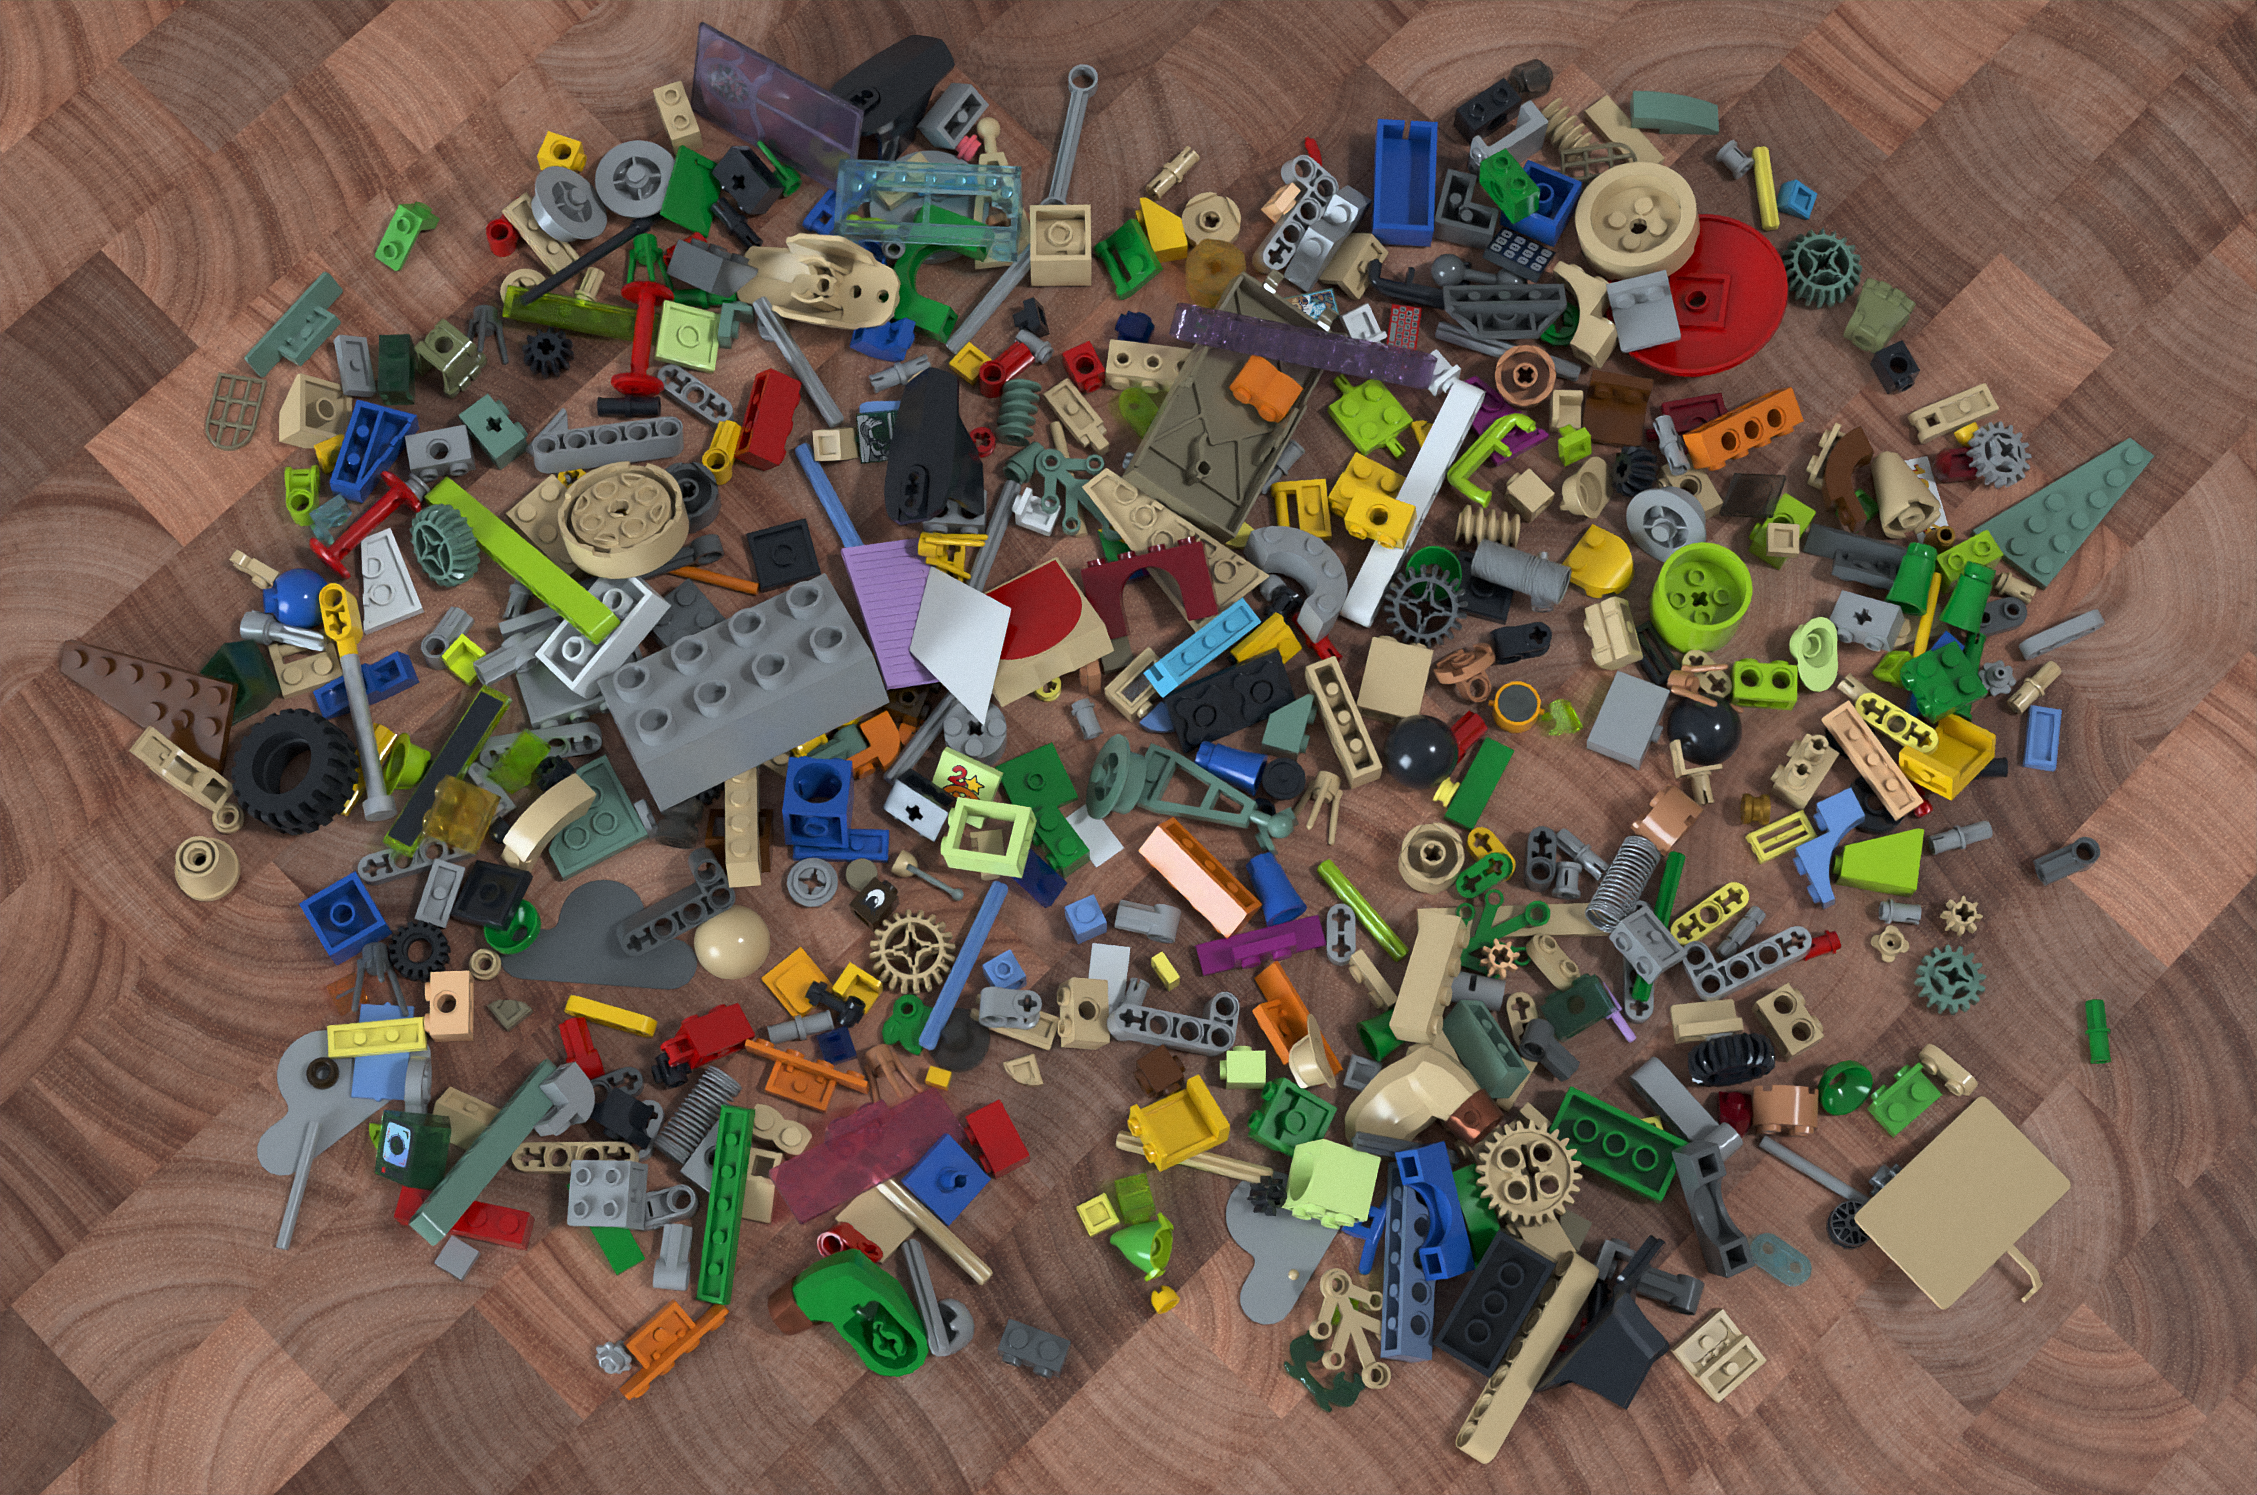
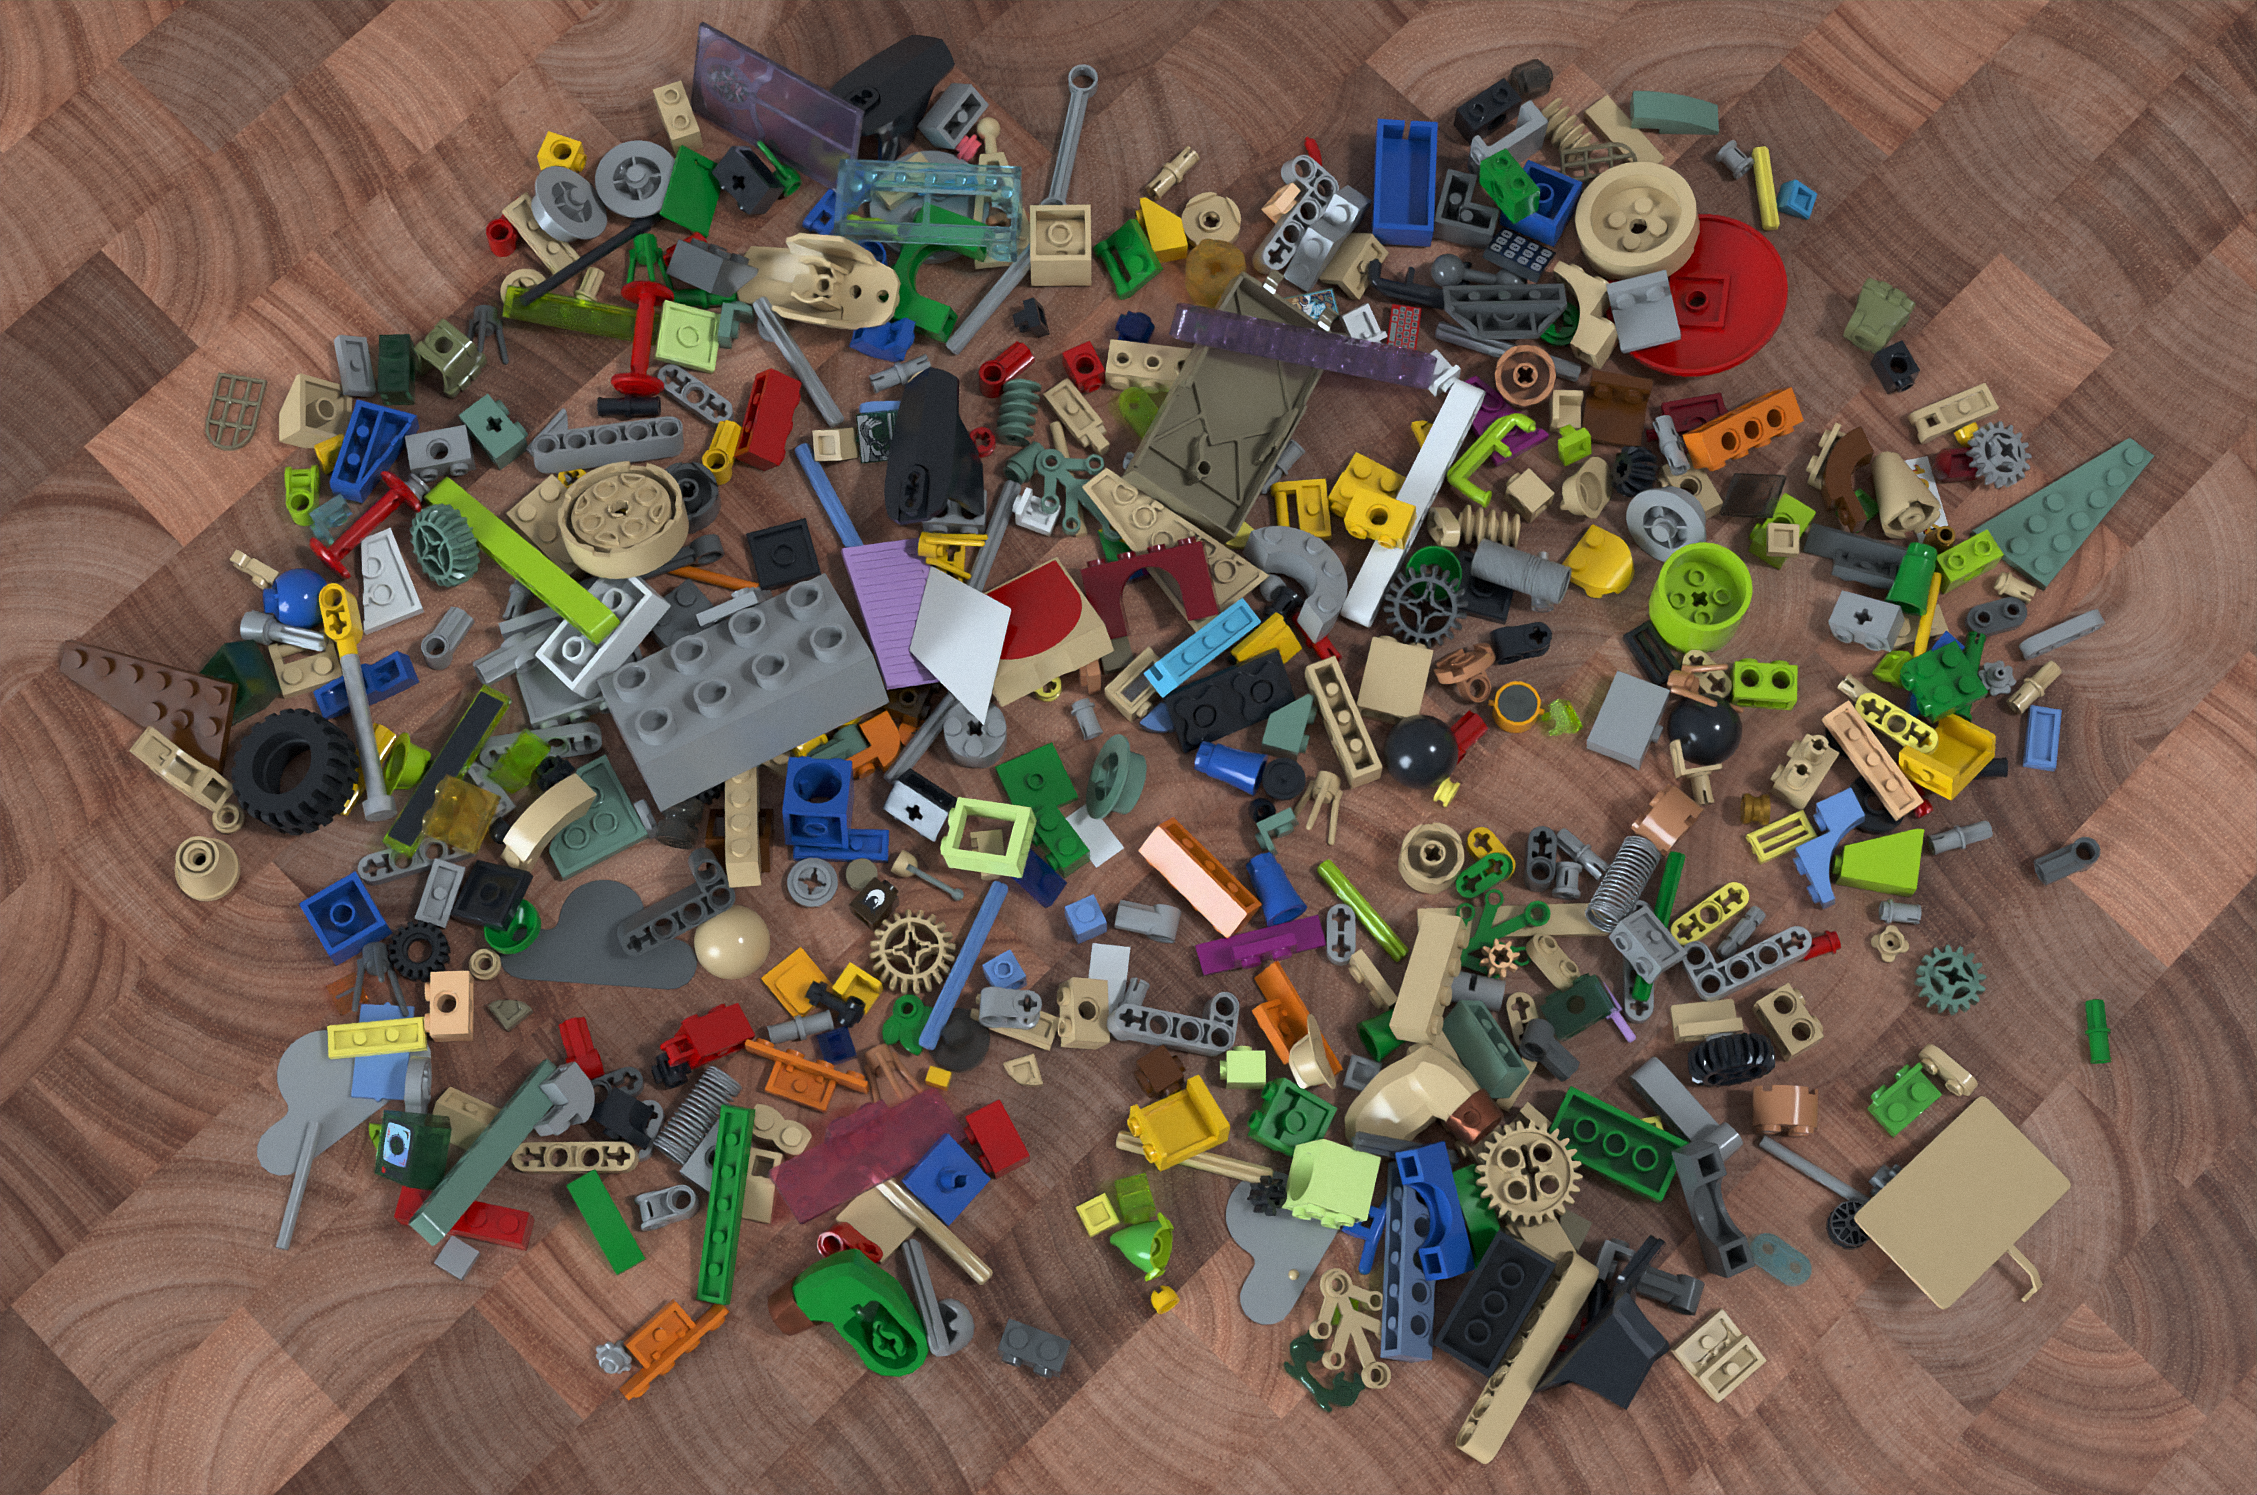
sand green bracket [244,271,343,377] -> none
dark brown plate [306,1057,340,1090] -> none
bright green bracket [375,201,440,271] -> none
neon yellow panel [442,634,486,687] -> none
black gear [522,326,575,379] -> none
yellow beam [564,995,658,1038] -> none
light grey bracket [567,1160,648,1230] -> none
light grey piece [653,1223,693,1291] -> none
black pin [710,197,763,251] -> none
light grey pin [881,229,906,259] -> none
yellowish green tile [932,747,1003,829] -> none
yellow plate [949,342,992,386] -> none
light grey pin [1014,327,1054,364] -> none
sand green plate [1136,743,1293,839] -> none
light yellow tile [1151,951,1180,991] -> none
orange brick [1229,353,1303,423] -> none
lime plate [1327,374,1413,459] -> none
green tile [1444,737,1515,832] -> none
tan brick [1584,596,1643,671] -> none
dark red plate [1717,1091,1753,1139] -> none
sand green gear [1781,228,1862,309] -> none
yellowish green piece [1789,617,1838,692] -> none
green piece [1817,1060,1873,1115] -> none
green plant [1938,561,1996,634] -> none
tan gear [1940,896,1983,938] -> none
none -> light grey wing [696,587,773,626]
none -> tan beam [1427,507,1460,548]

